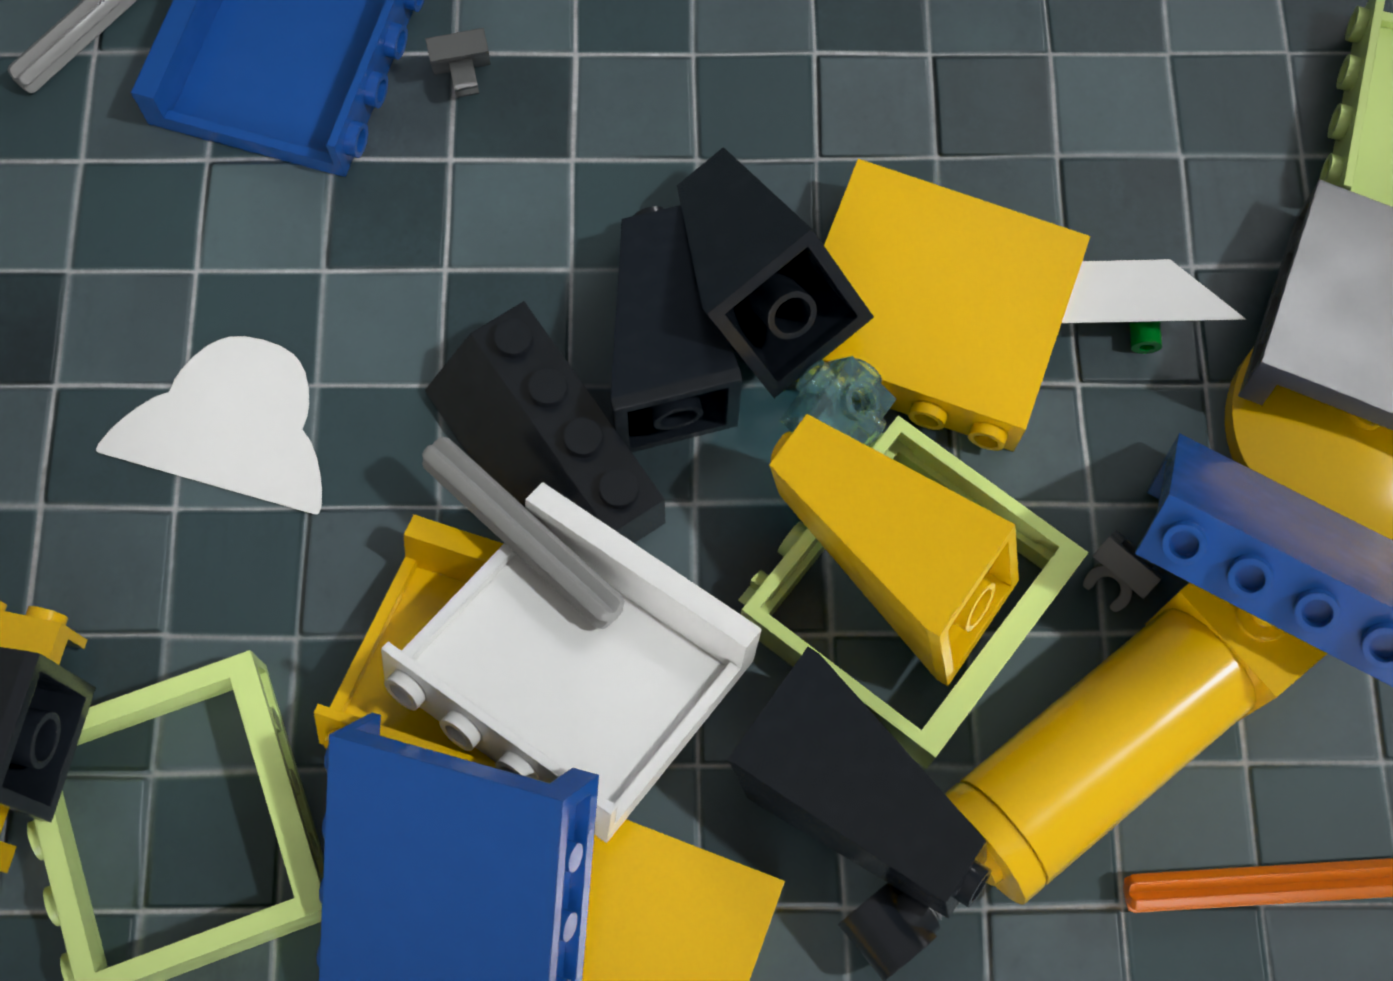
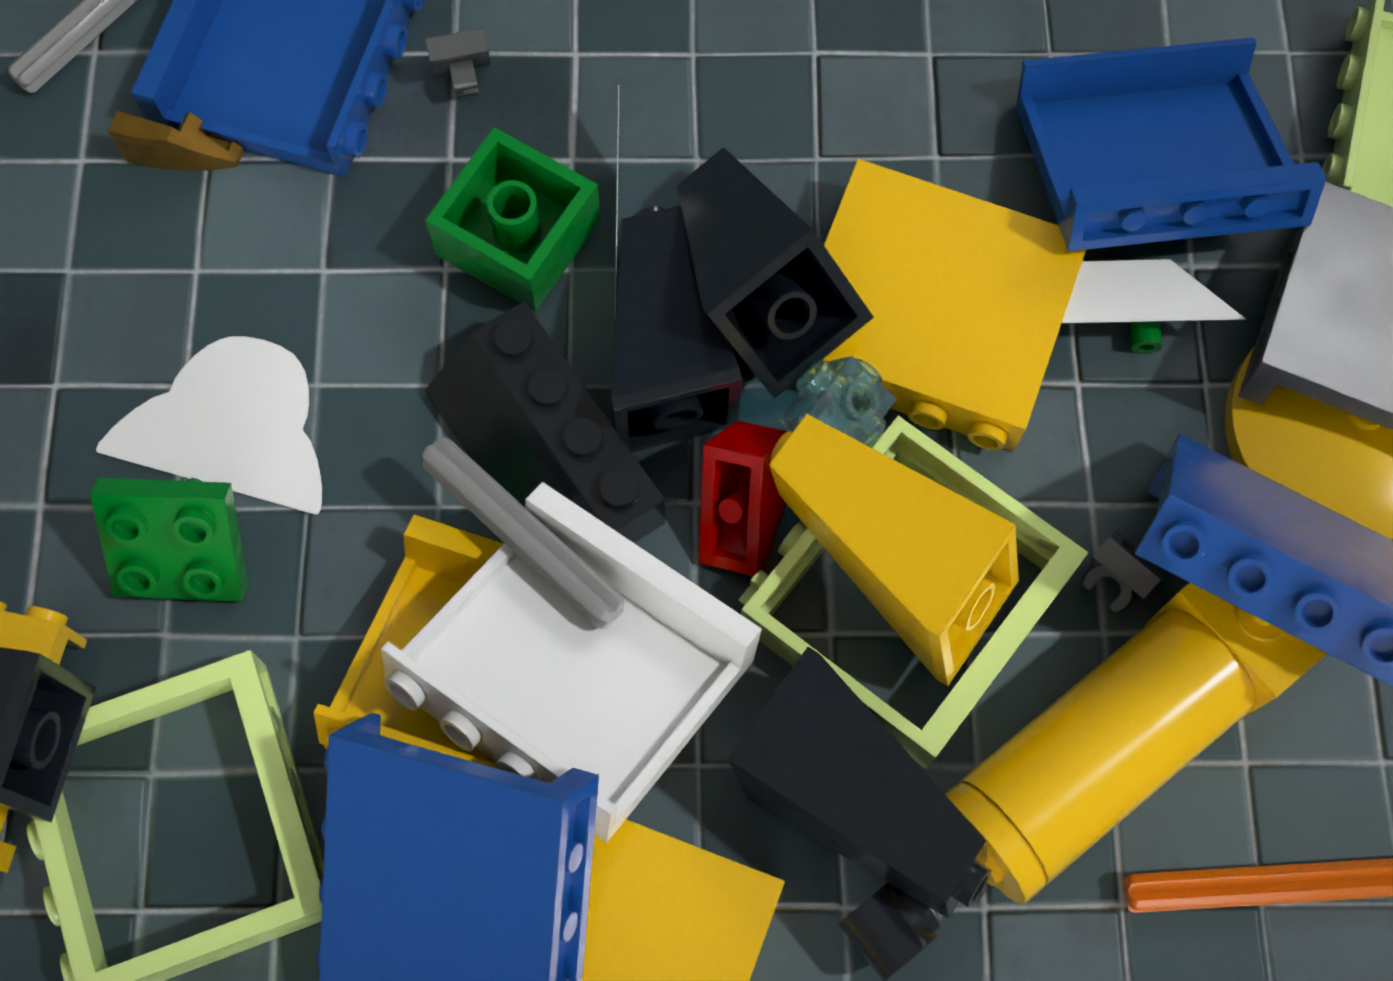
none -> green plate [90,477,248,602]
none -> pearl gold slope [107,111,244,171]
none -> green brick [425,127,601,312]
none -> white sticker [614,85,619,321]
none -> red slope [699,420,788,576]
none -> blue panel [1016,37,1327,251]

